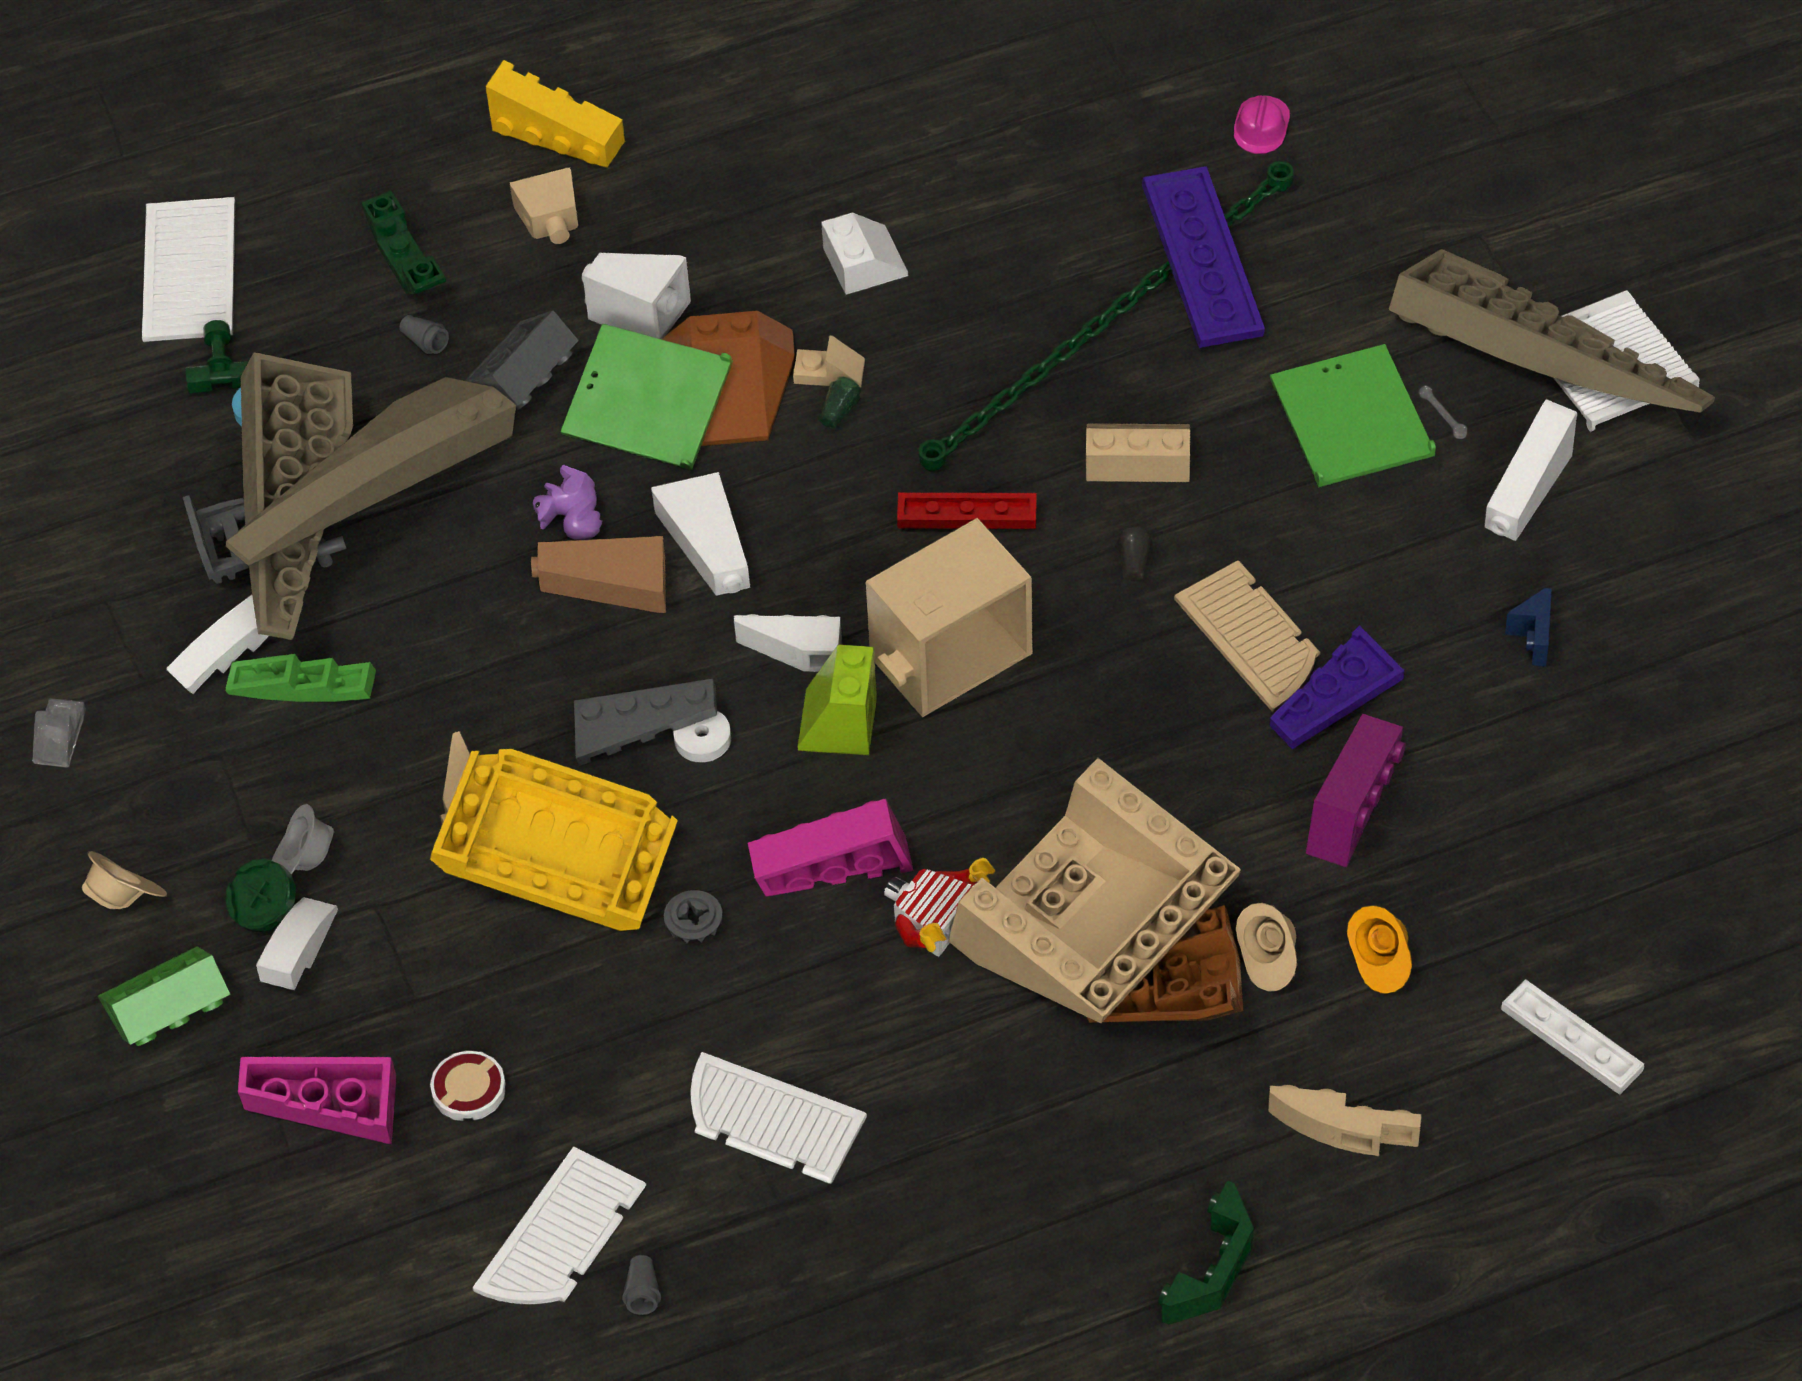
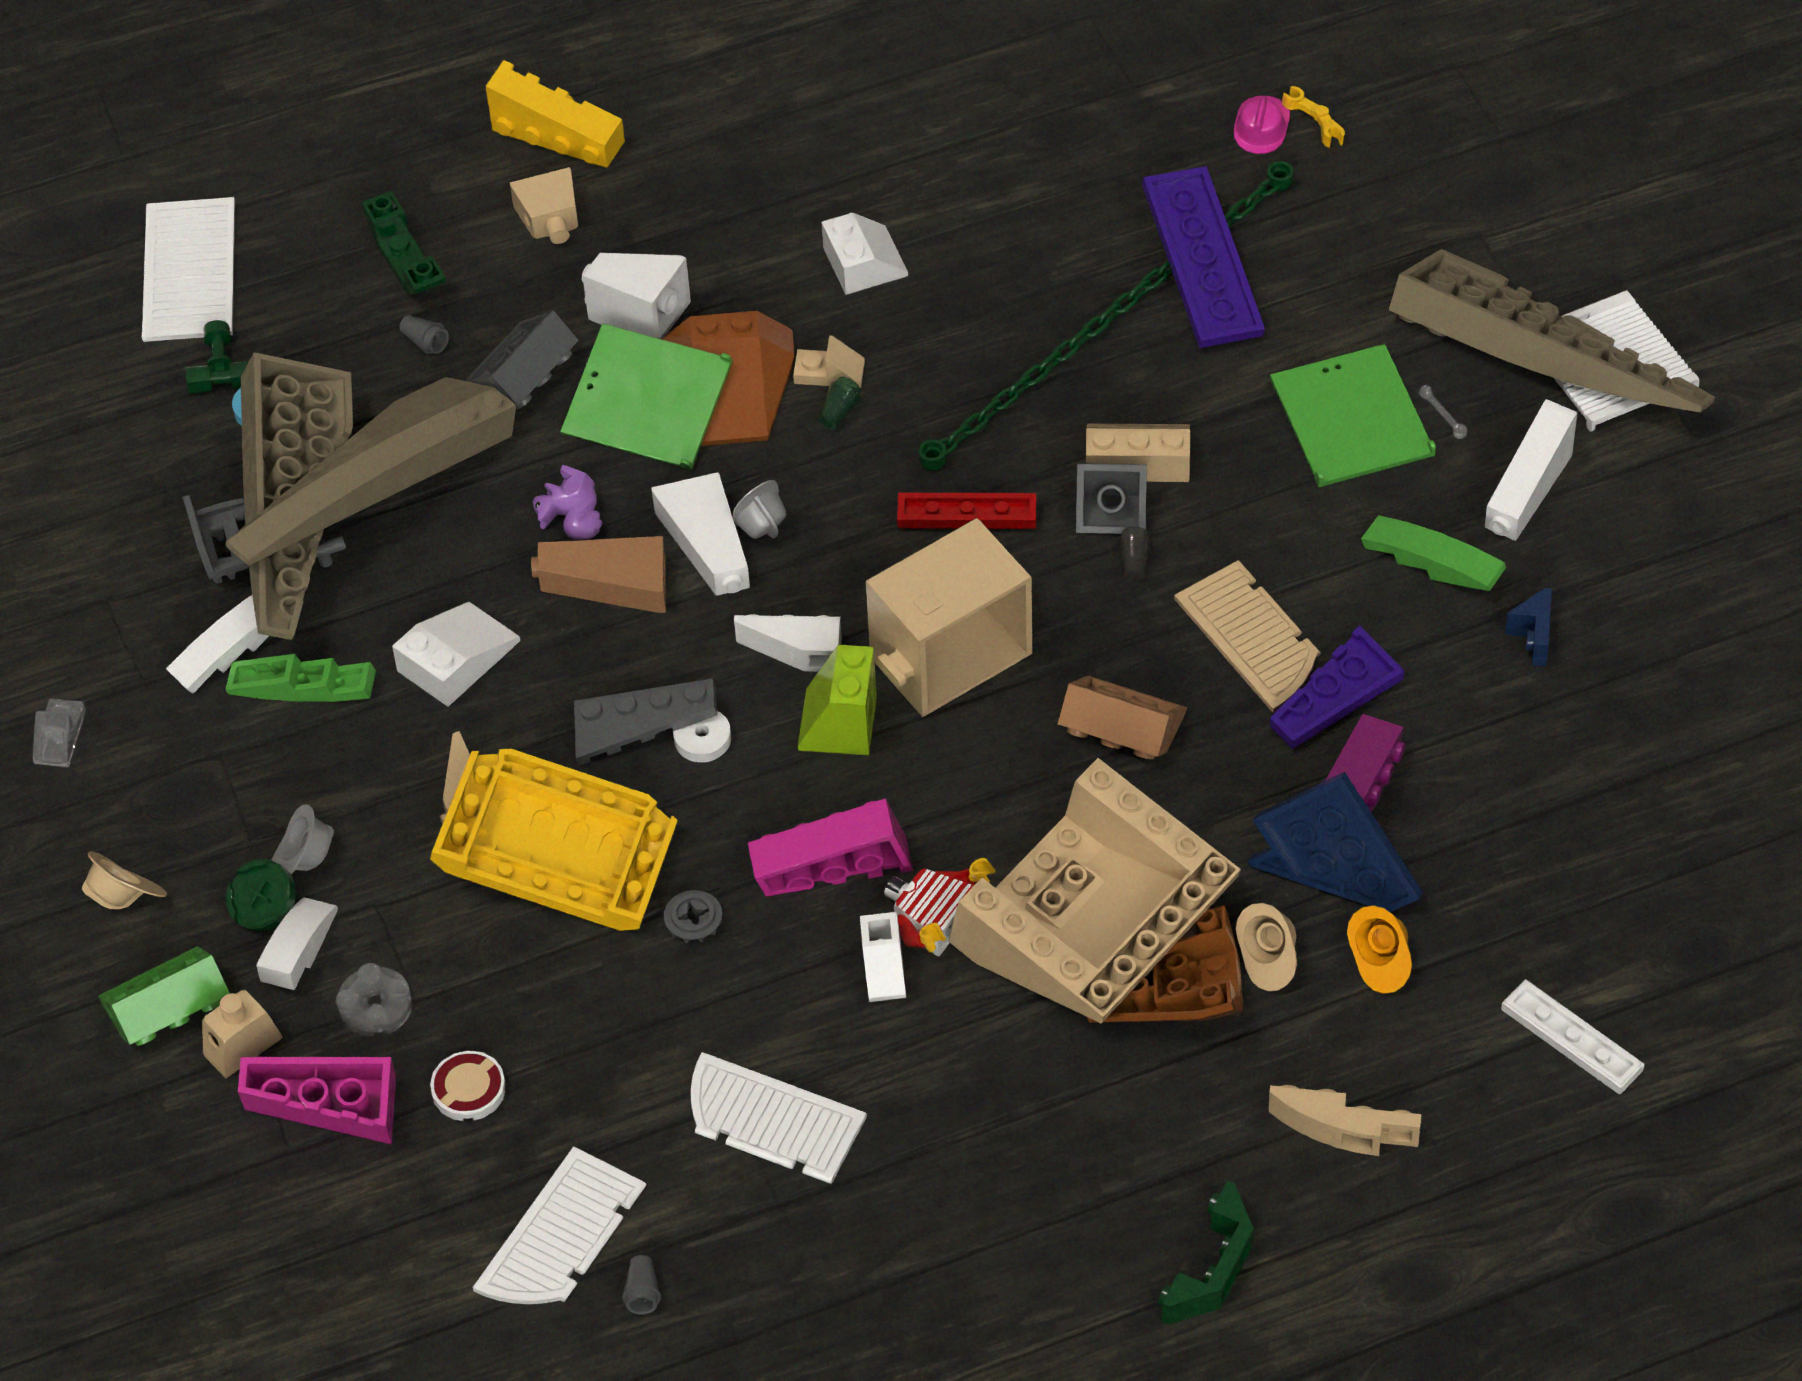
none -> tan torso [202,990,282,1079]
none -> clear plate [336,963,412,1036]
none -> white slope [392,602,520,707]
none -> light grey piece [733,480,787,539]
none -> white slope [860,912,906,1002]
none -> medium nougat slope [1058,676,1187,759]
none -> dark grey slope [1076,463,1147,534]
none -> dark blue wing [1248,772,1423,912]
none -> yellow piece [1282,86,1345,148]
none -> bright green slope [1361,515,1506,591]

